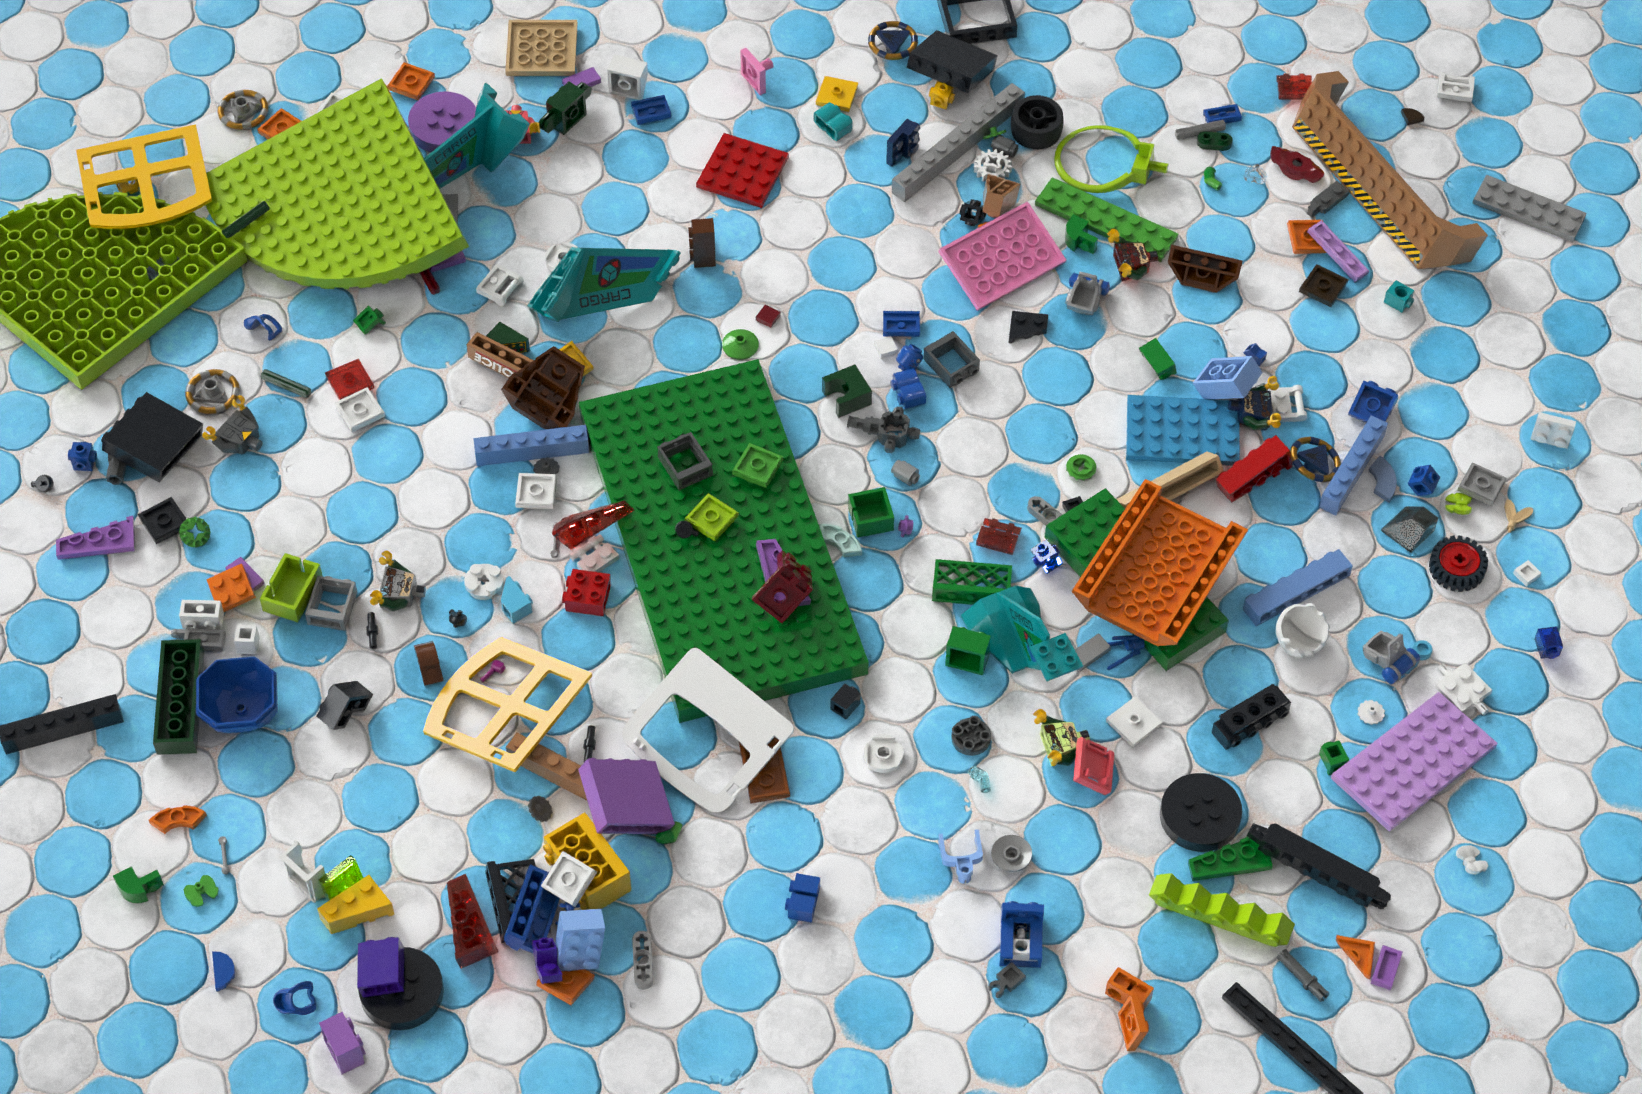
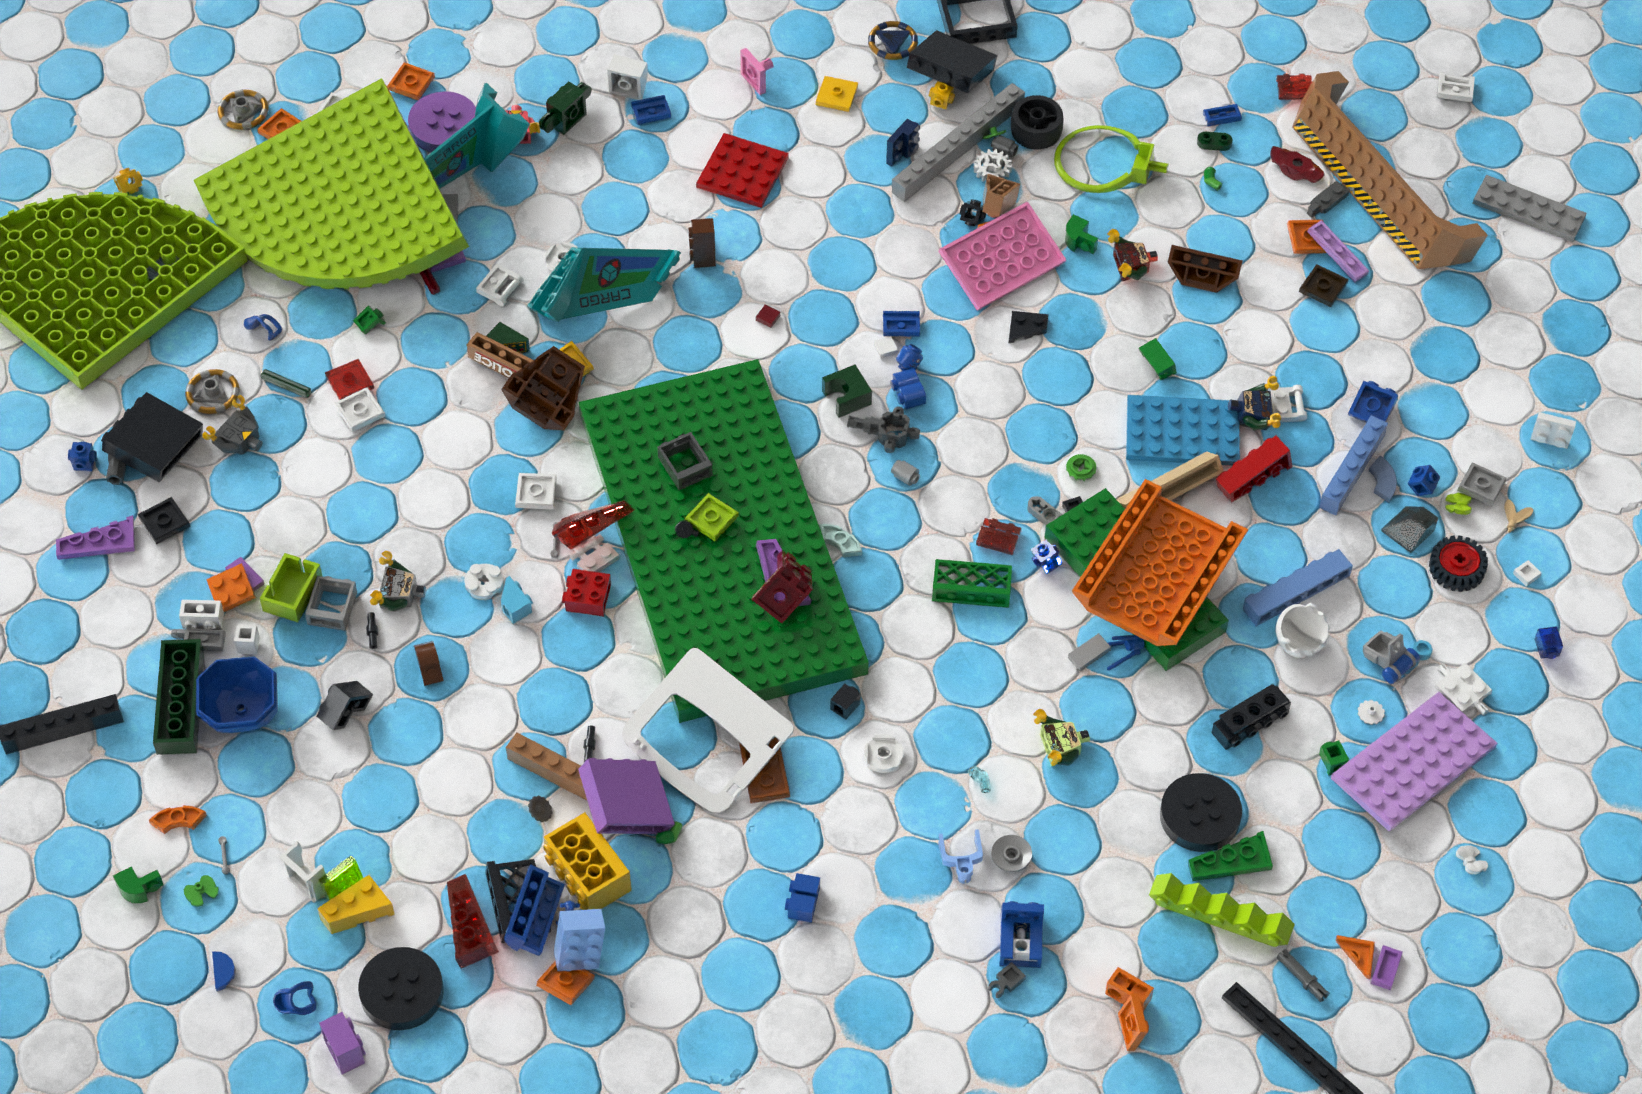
piece [31,474,54,492] -> none
yellow window [76,124,212,229] -> none
bright green gear [179,517,211,547] -> none
dark green axle [222,201,270,238] -> none
dark purple brick [357,937,404,997] -> none
yellow window [423,637,593,772] -> none
black piece [449,609,467,628] -> none
medium blue brick [473,425,589,466] -> none
magenta hand [480,660,506,683] -> none
tan plate [505,20,578,76] -> none
dark purple slope [532,938,562,984] -> none
dark grey piece [533,457,560,474] -> none
white tile [541,851,597,907] -> none
medium lavender tile [562,67,601,87] -> none
light grey beam [632,931,653,990] -> none
bright green dish [722,329,759,360] -> none
bright green plate [732,443,783,488] -> none
teal brick [813,102,853,141] -> none
green piece [848,487,894,538] -> none
medium lavender plate [898,515,913,537] -> none
dark grey window [923,331,980,388] -> none
green piece [945,626,991,675] -> none
dark grey tile [951,716,991,756] -> none
teal piece [961,586,1083,681] -> none
bright green plate [1035,177,1178,262] -> none
light grey piece [1065,271,1110,315] -> none
coral container [1073,737,1114,795] -> none
white plate [1106,696,1162,747] -> none
light grey axle [1175,120,1226,140] -> none
light blue brick [1193,356,1263,399] -> none
clear tile [1243,163,1267,184] -> none
blue piece [1243,343,1267,366] -> none
black hinge [1247,823,1391,909] -> none
piece [1290,436,1341,483] -> none
teal brick [1384,280,1414,313] -> none
dark brown tile [1401,108,1425,125] -> none

